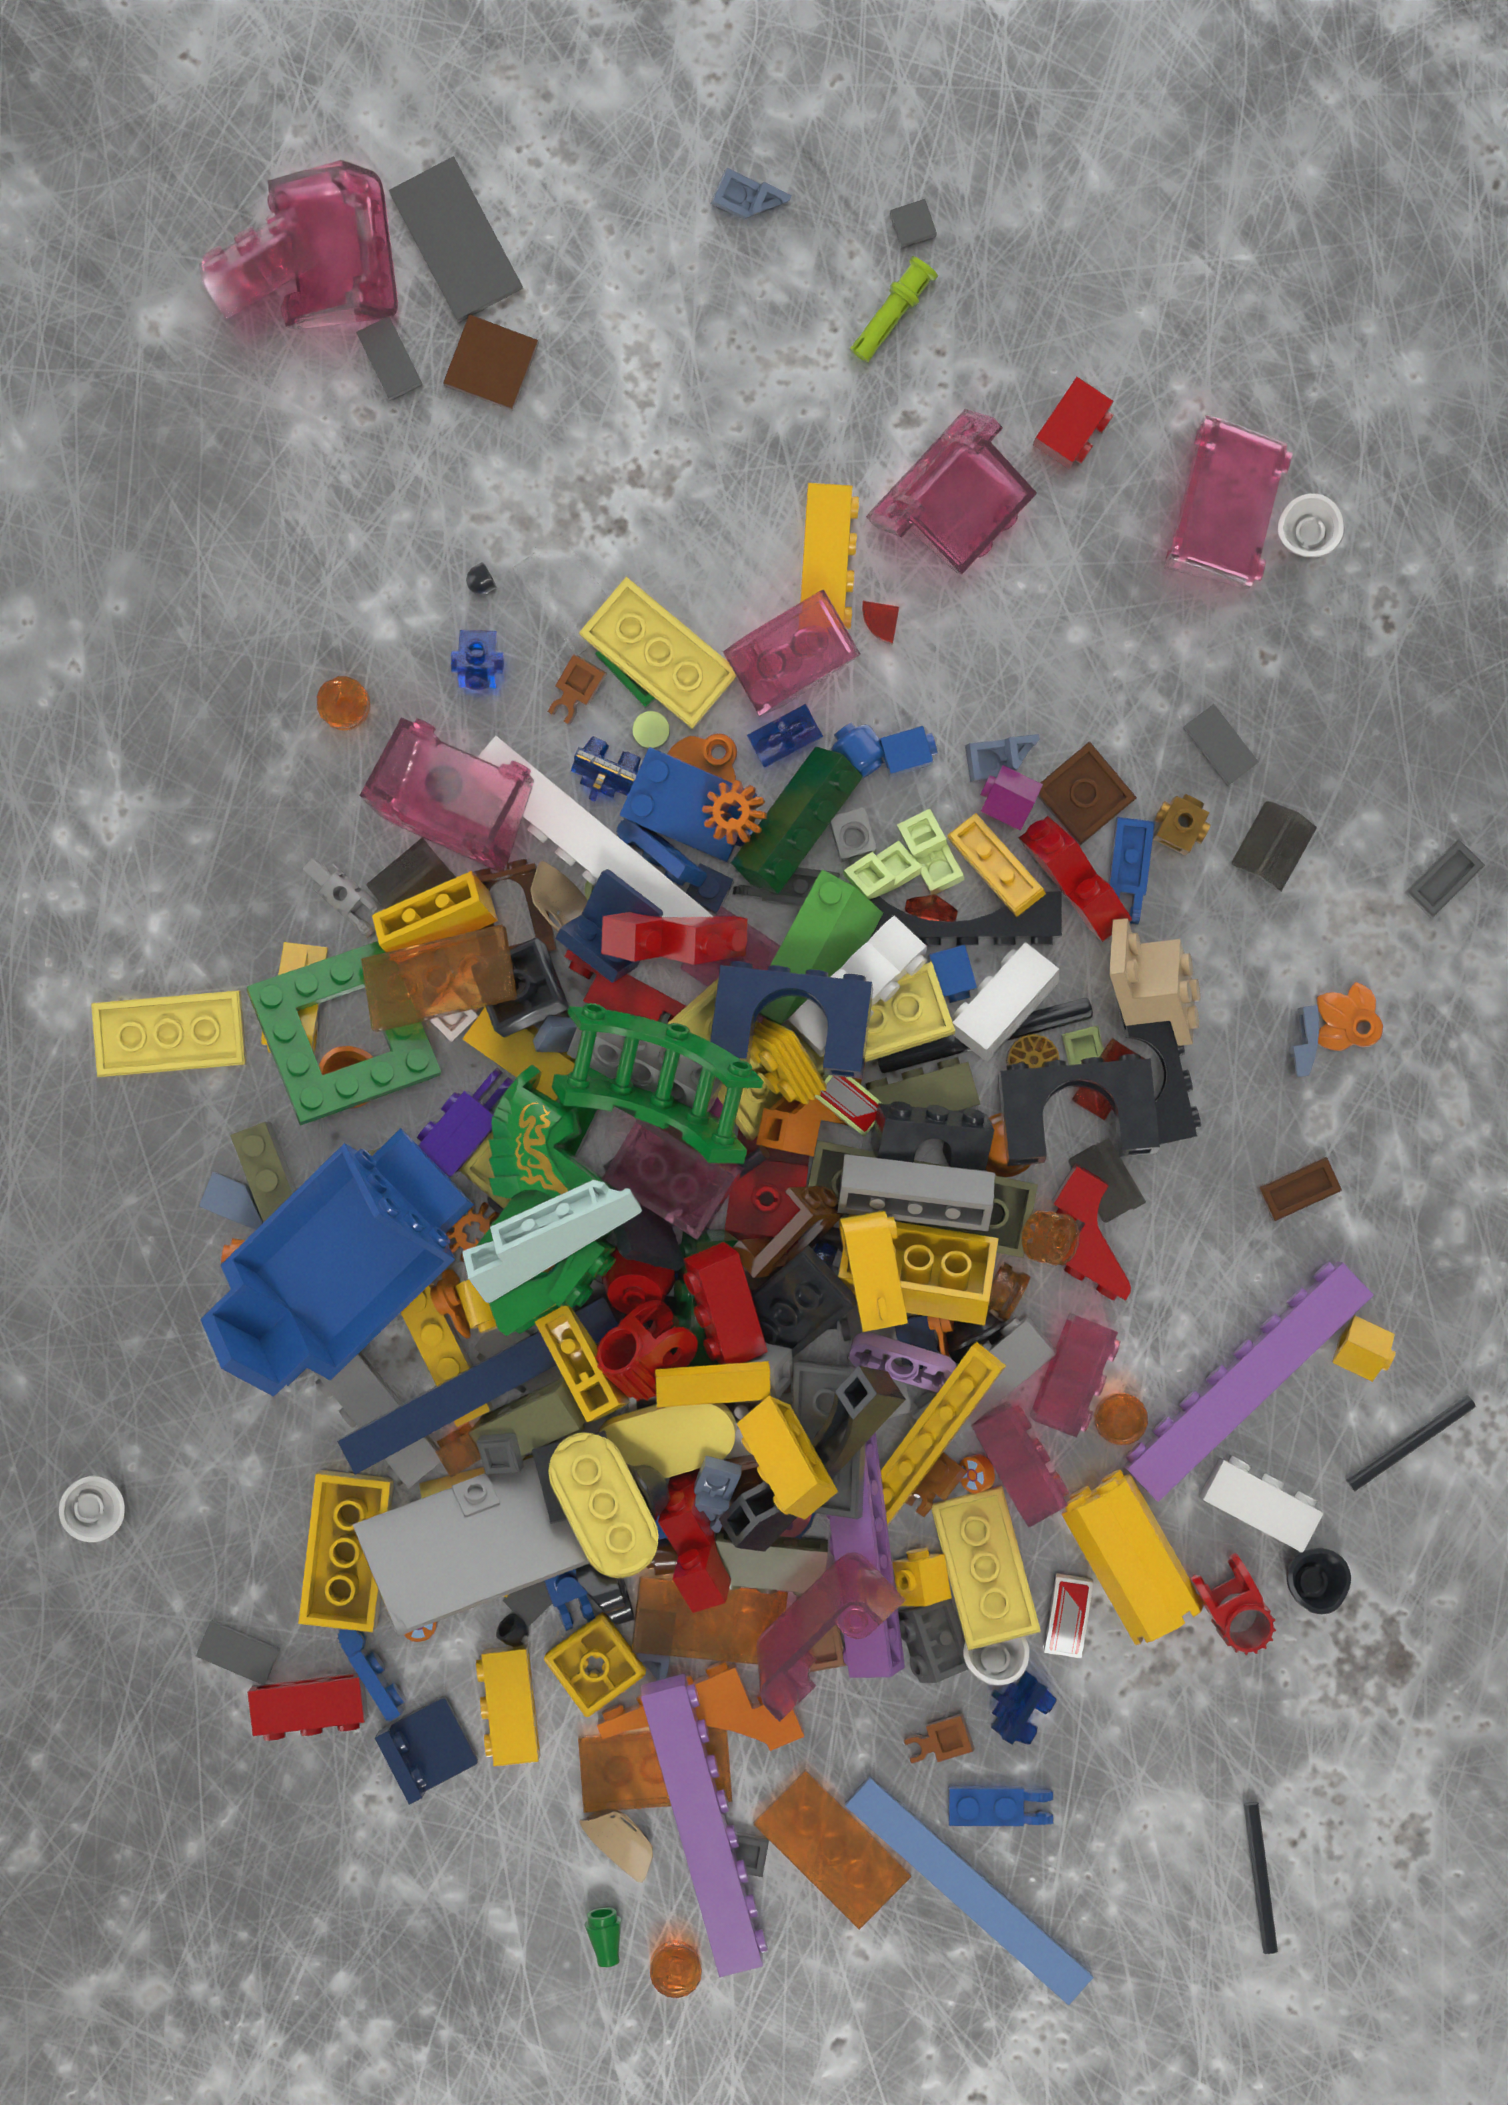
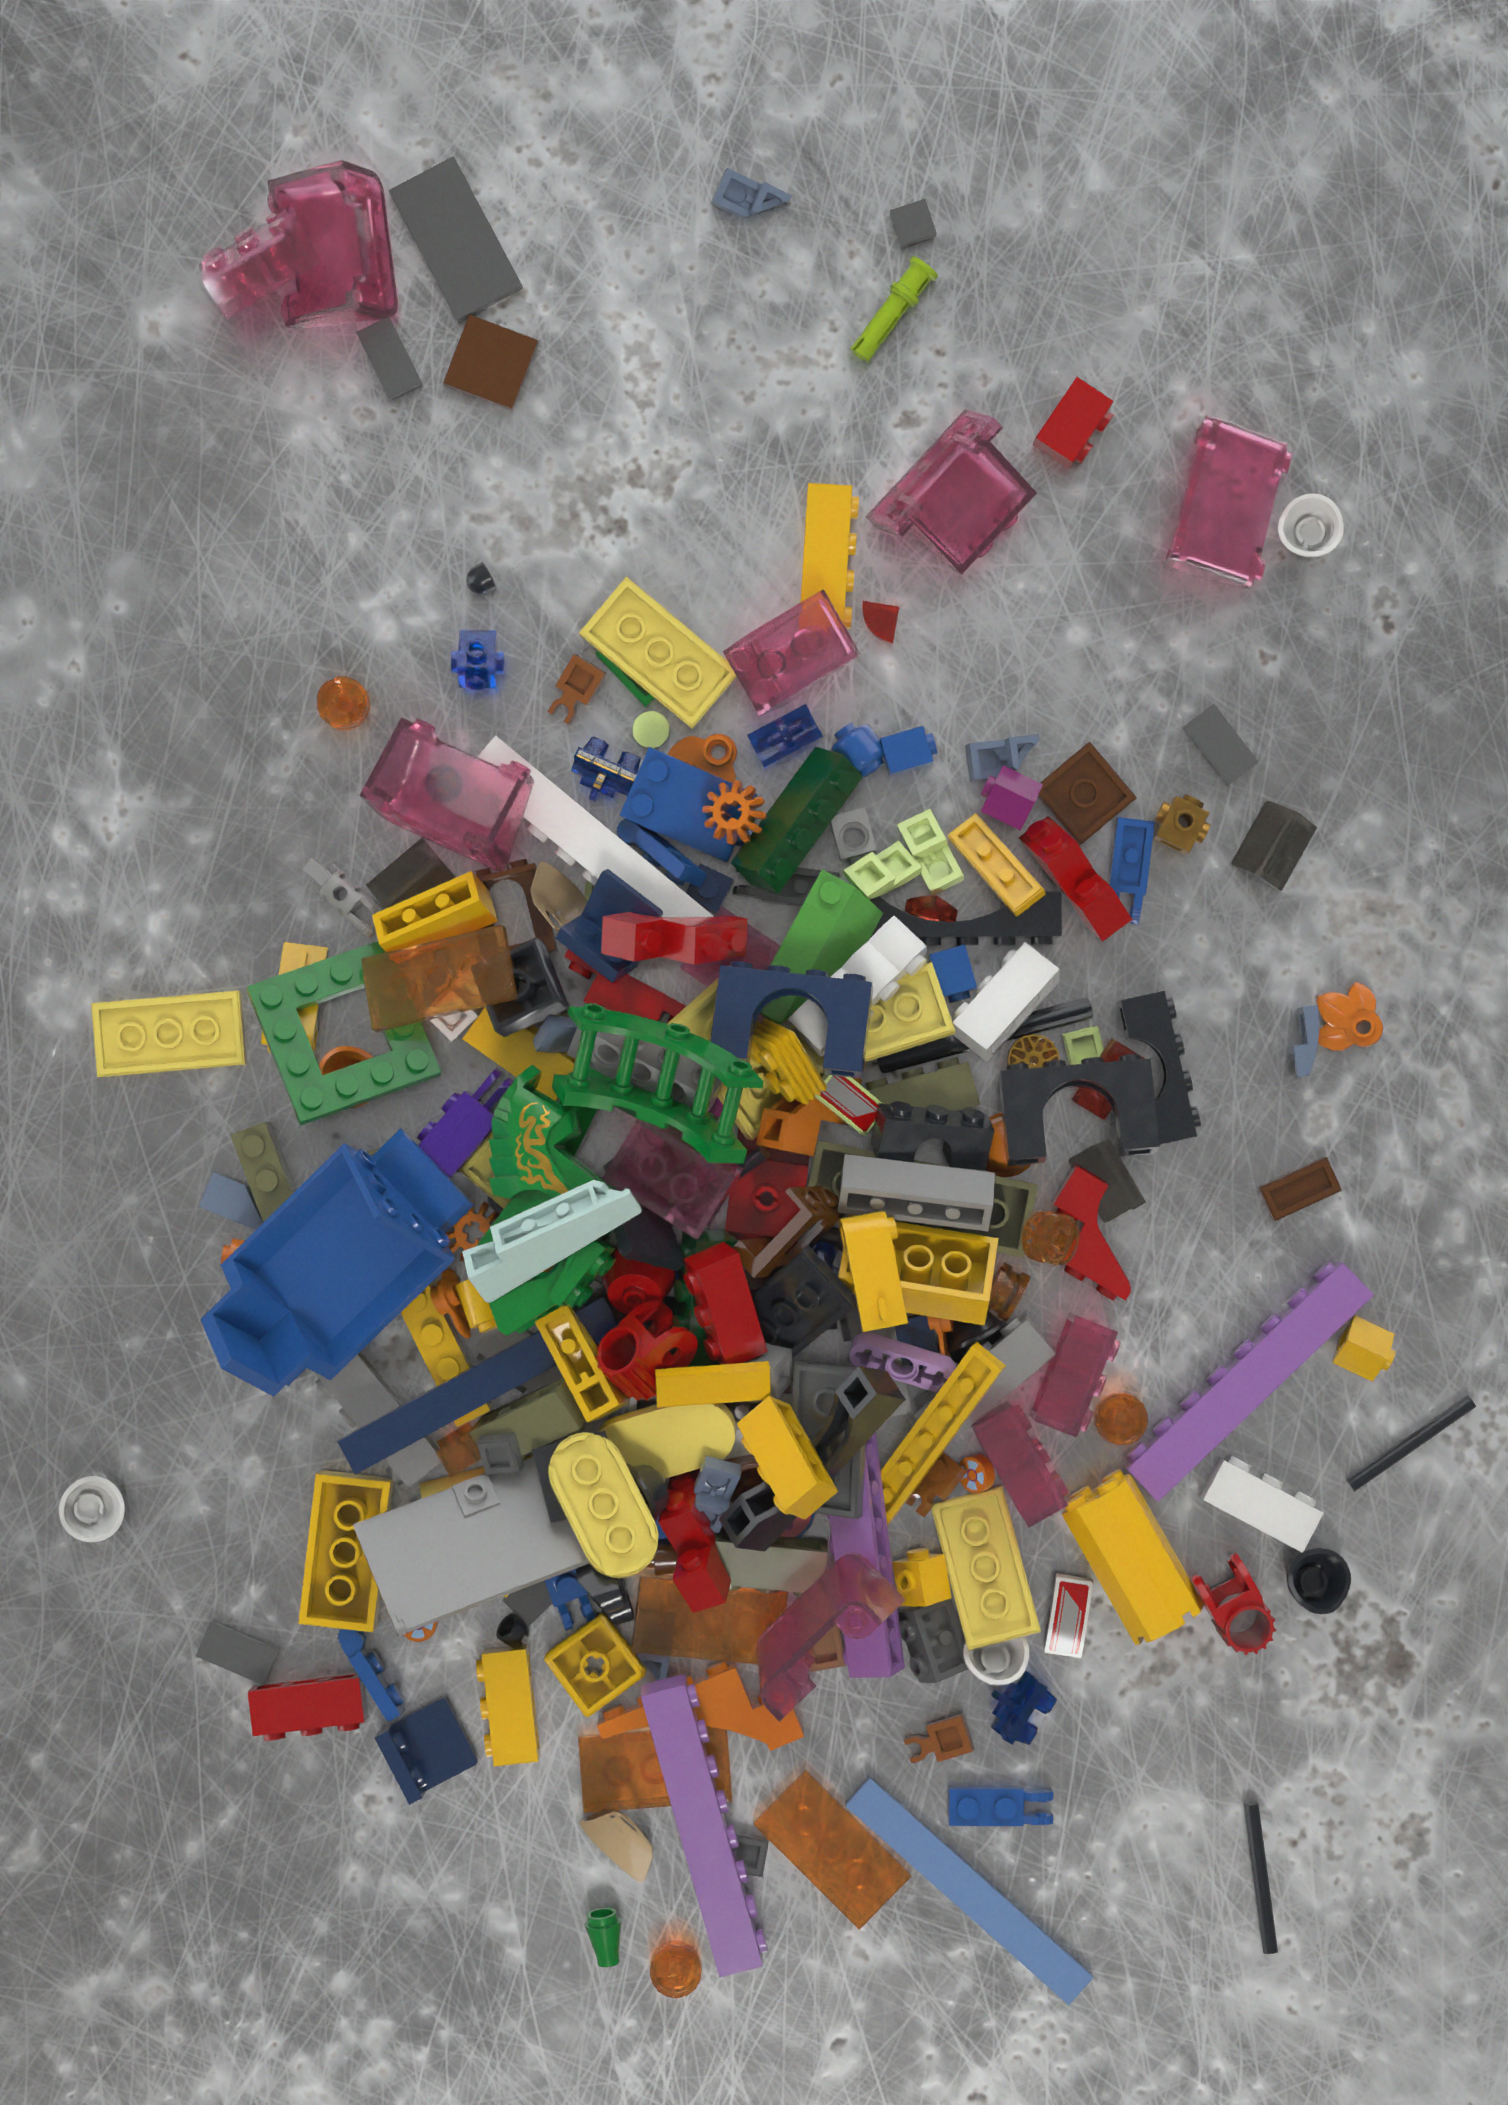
tan bracket [1109,918,1201,1046] -> none
dark grey tile [1405,839,1485,918] -> none

